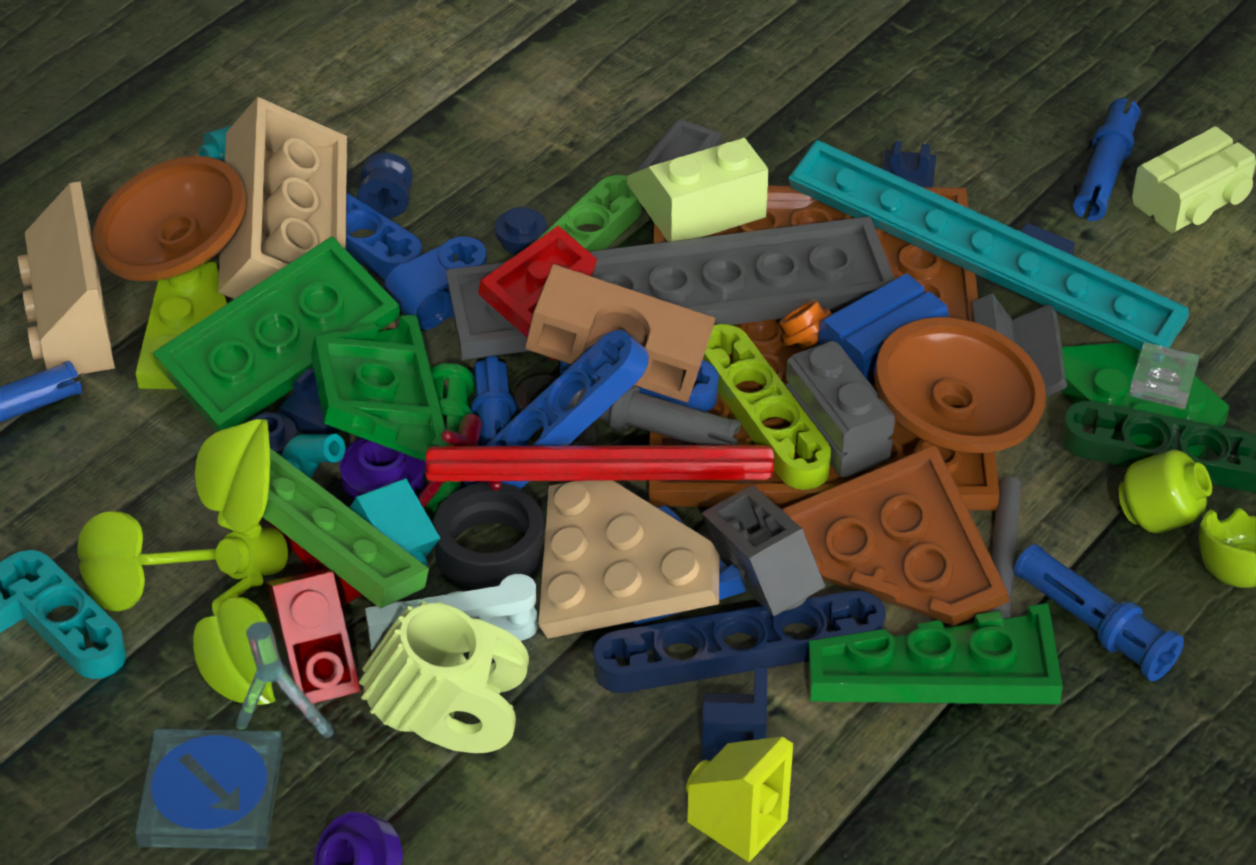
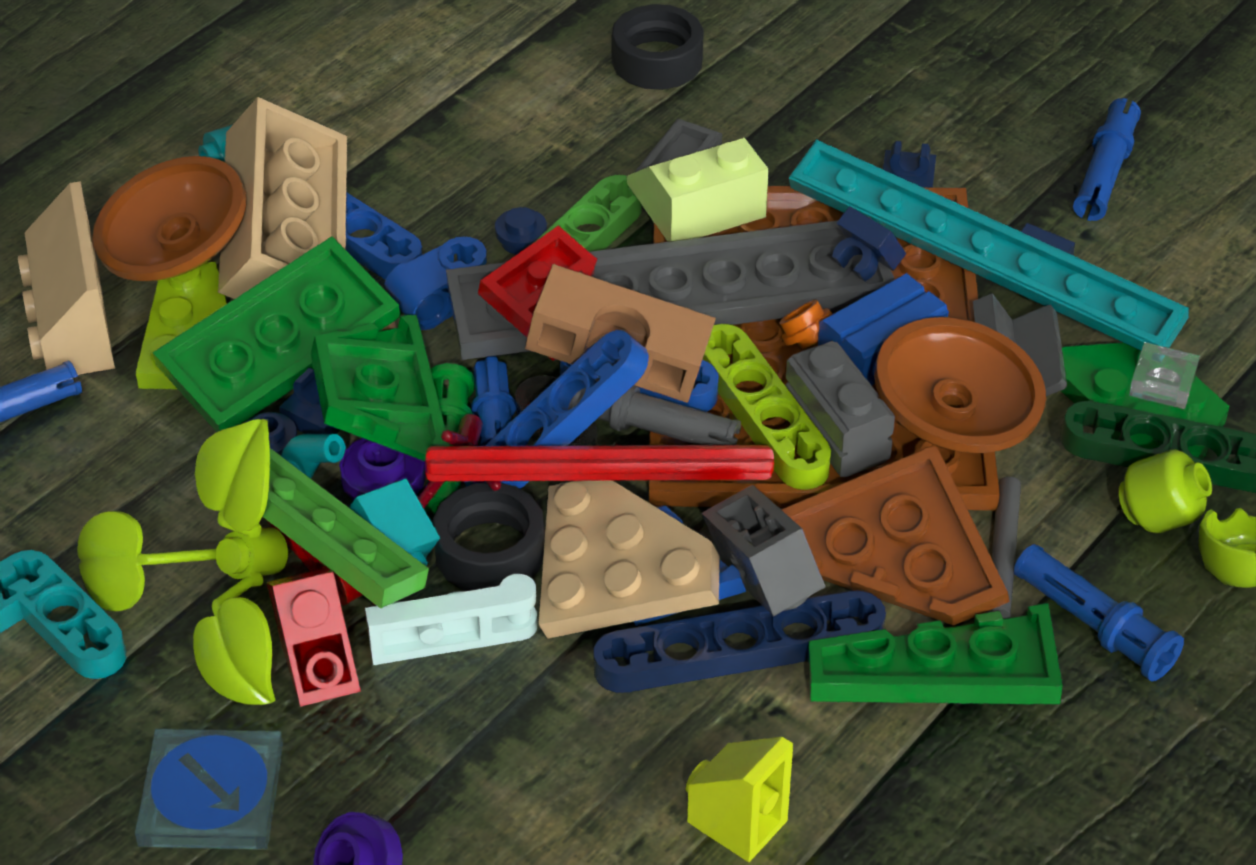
clear light blue plant [236,622,334,738] -> none
dark blue wheel [357,152,413,218] -> none
yellowish green piece [359,601,529,753] -> none
dark blue panel [701,666,767,761] -> none
yellowish green brick [1132,126,1256,234] -> none
none -> black tyre [612,4,704,90]
none -> dark blue tile [832,206,906,281]

